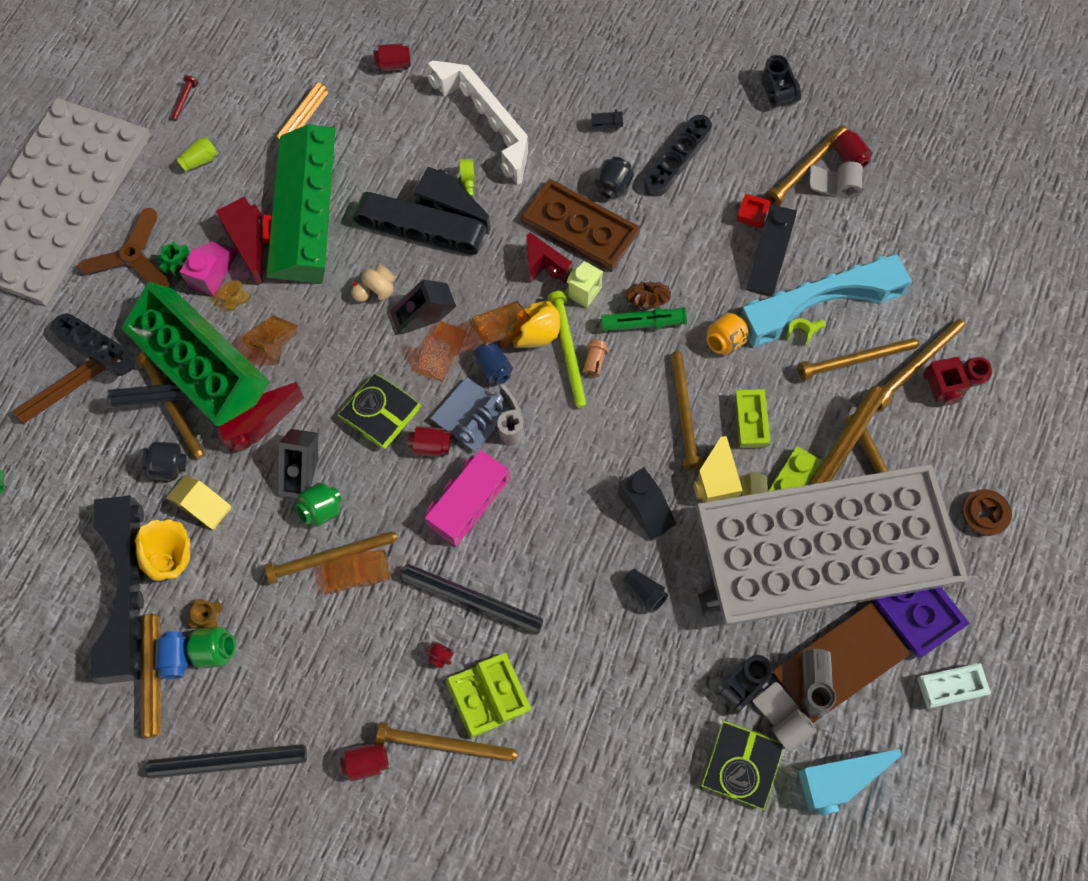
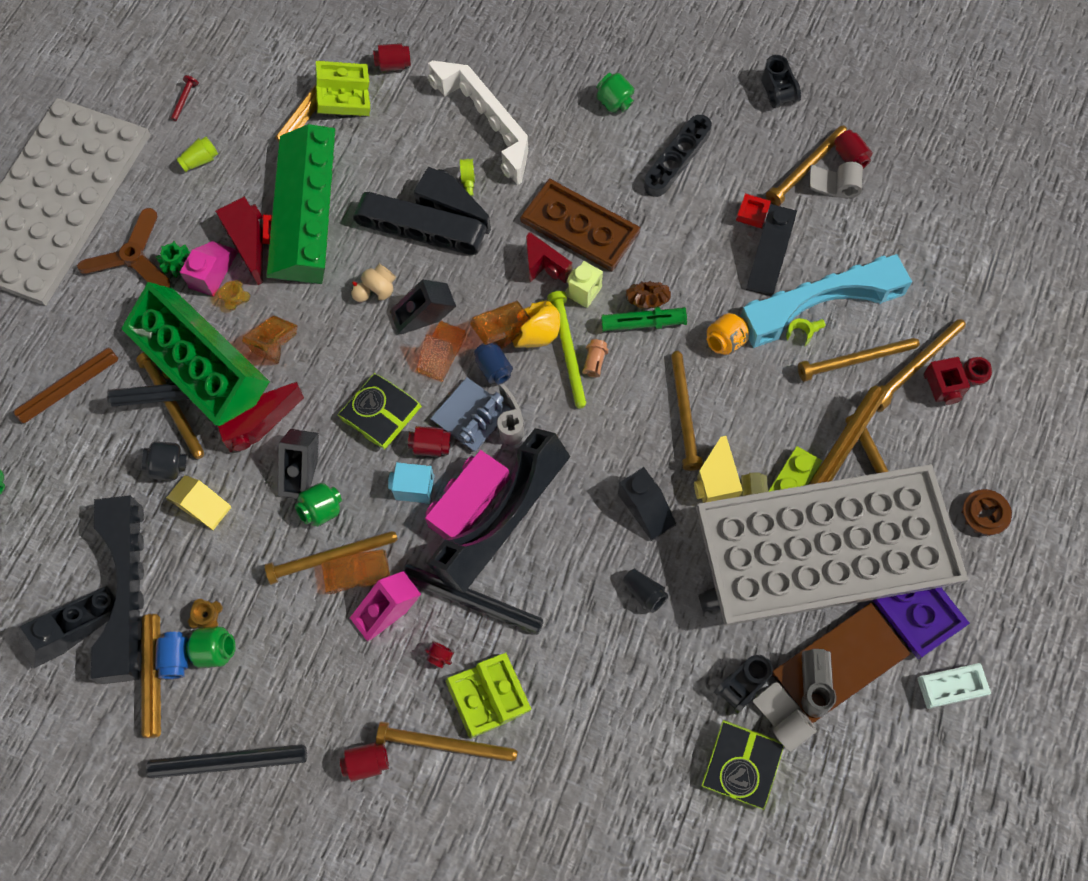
black beam [51,313,135,376] -> none
yellow hair [135,519,190,581] -> none
black pin [591,109,623,130] -> none
black head [595,156,634,199] -> none
lime plate [735,389,770,448] -> none
medium azure slope [799,749,902,816] -> none
none -> black slope [18,586,116,668]
none -> lime slope [315,61,371,116]
none -> dark pink slope [350,571,421,641]
none -> medium azure brick [388,462,434,504]
none -> black arch [427,428,571,593]
none -> green head [596,73,635,113]

